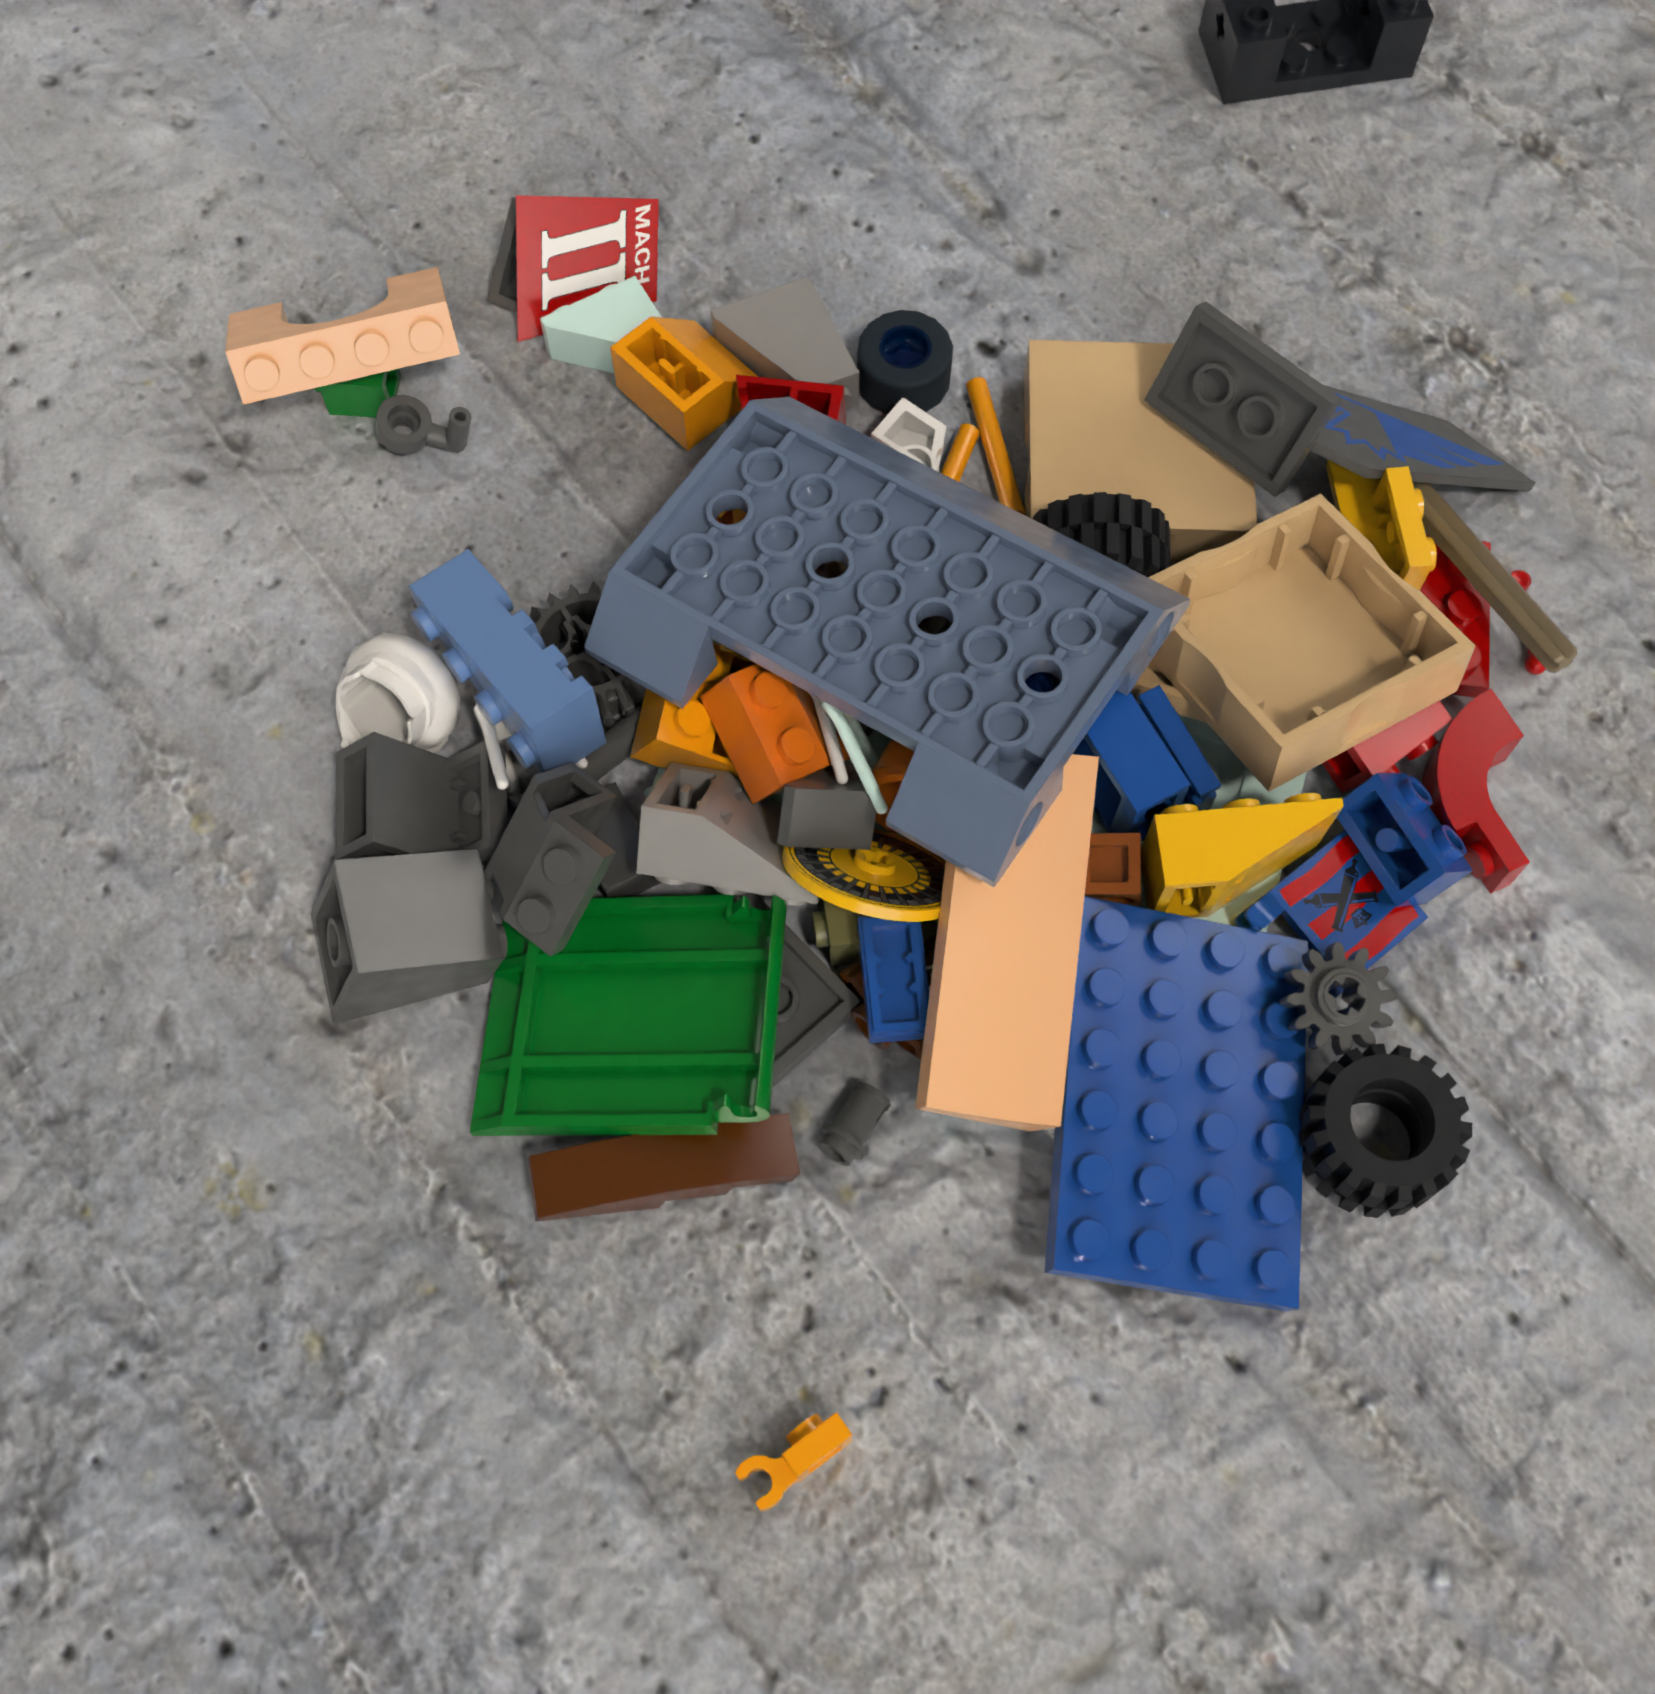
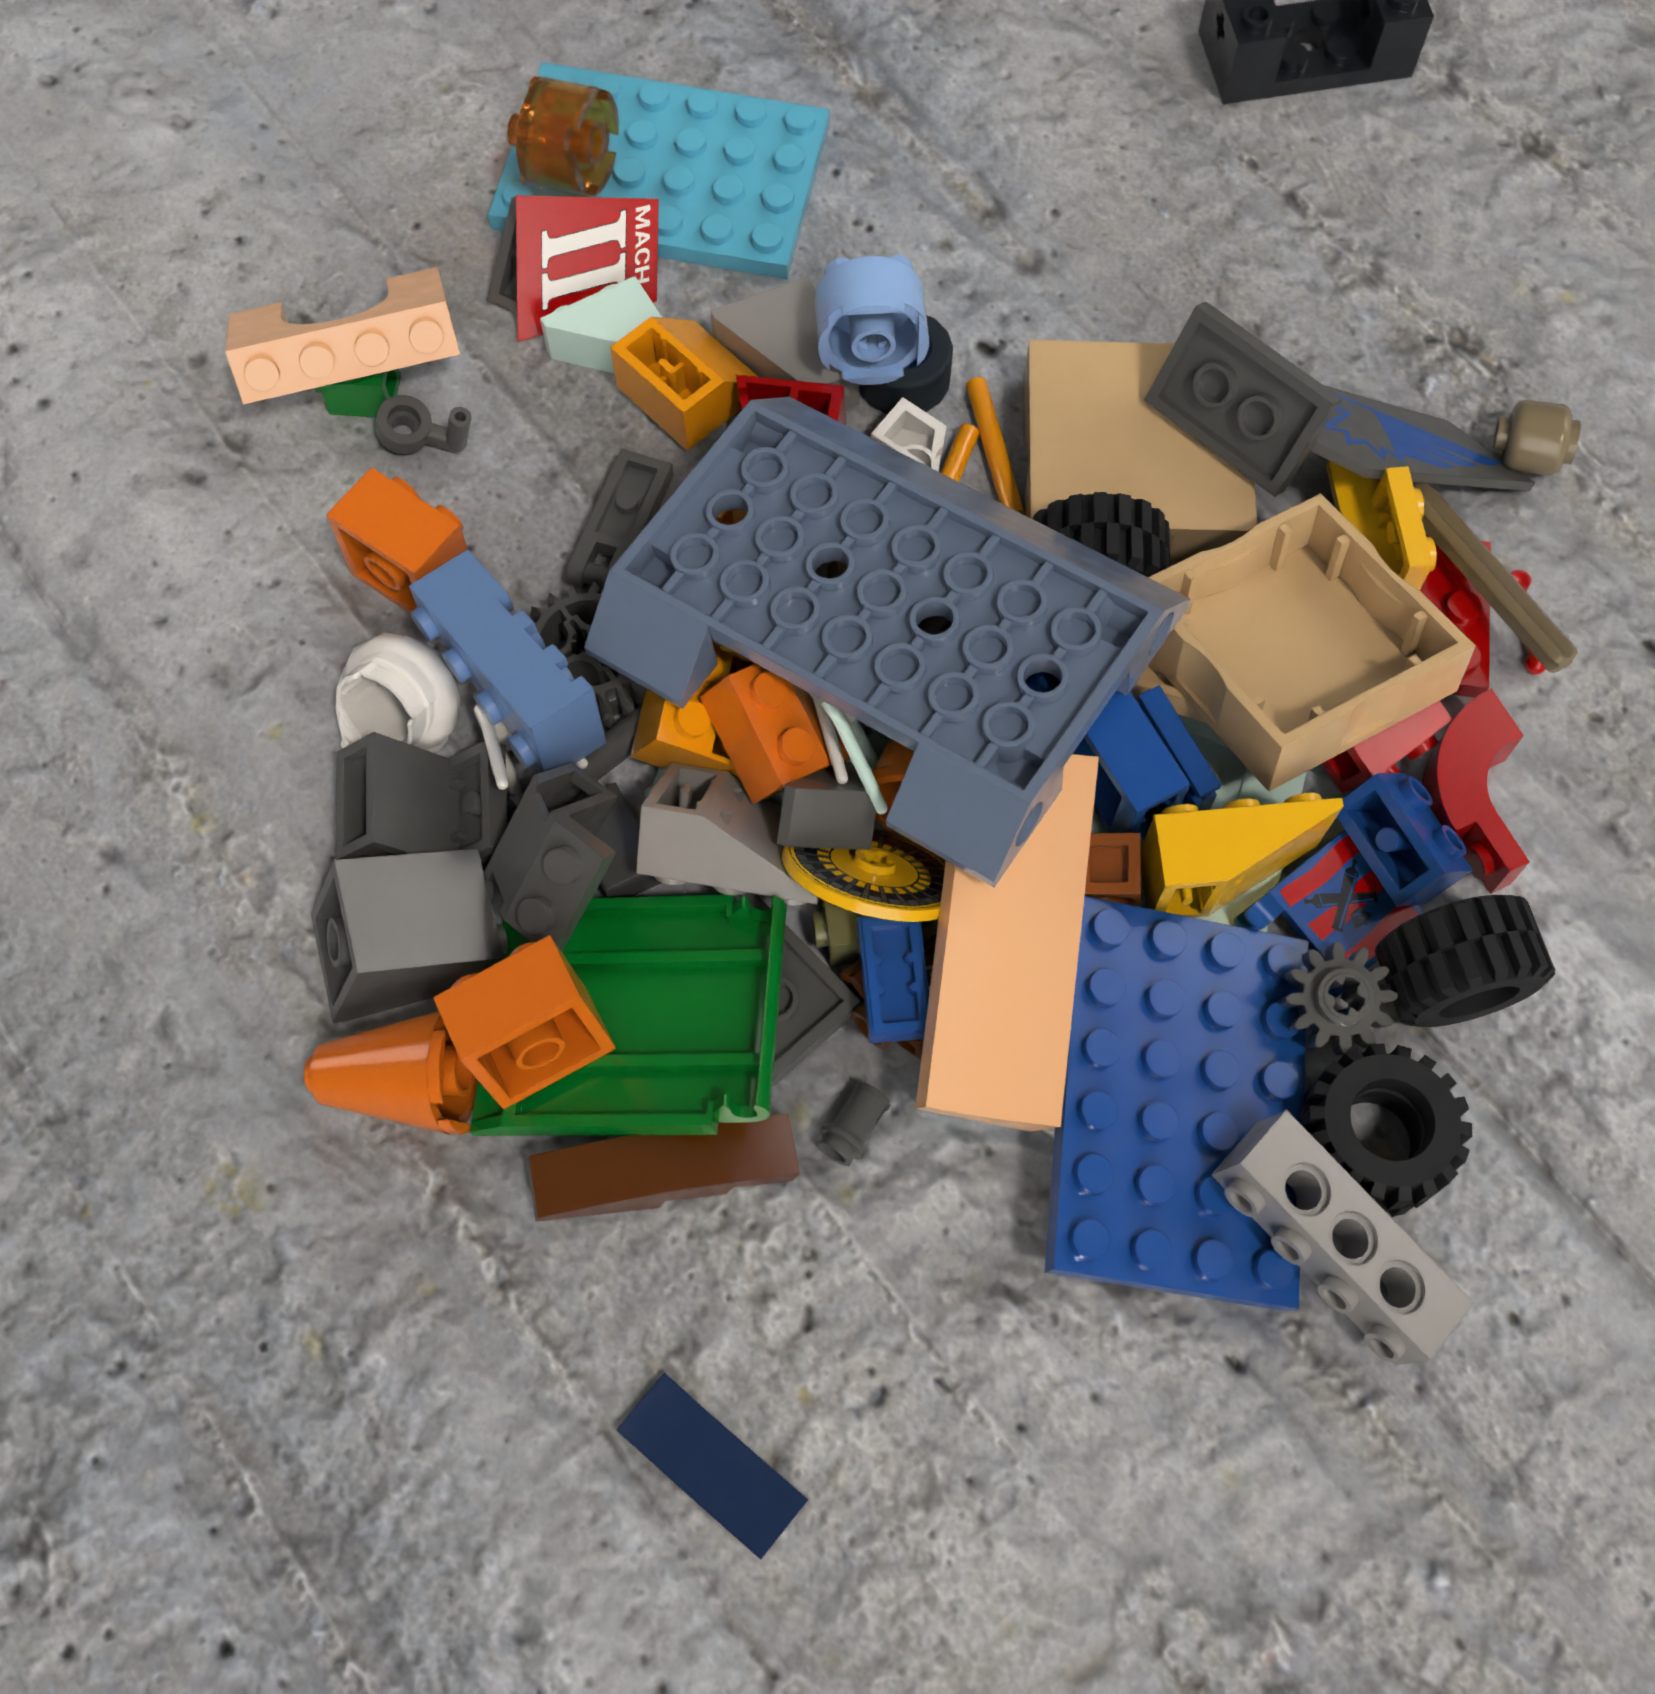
light orange plate [735,1412,853,1512] -> none
none -> orange cone [304,1011,478,1135]
none -> orange brick [326,467,470,613]
none -> orange brick [433,935,616,1110]
none -> medium azure plate [488,62,830,280]
none -> clear orange brick [507,75,619,196]
none -> dark grey plate [565,448,674,591]
none -> dark blue sticker [616,1373,808,1560]
none -> light blue brick [814,255,929,385]
none -> light grey brick [1211,1110,1474,1366]
none -> black tyre [1375,895,1555,1027]
none -> dark tan head [1493,400,1581,476]

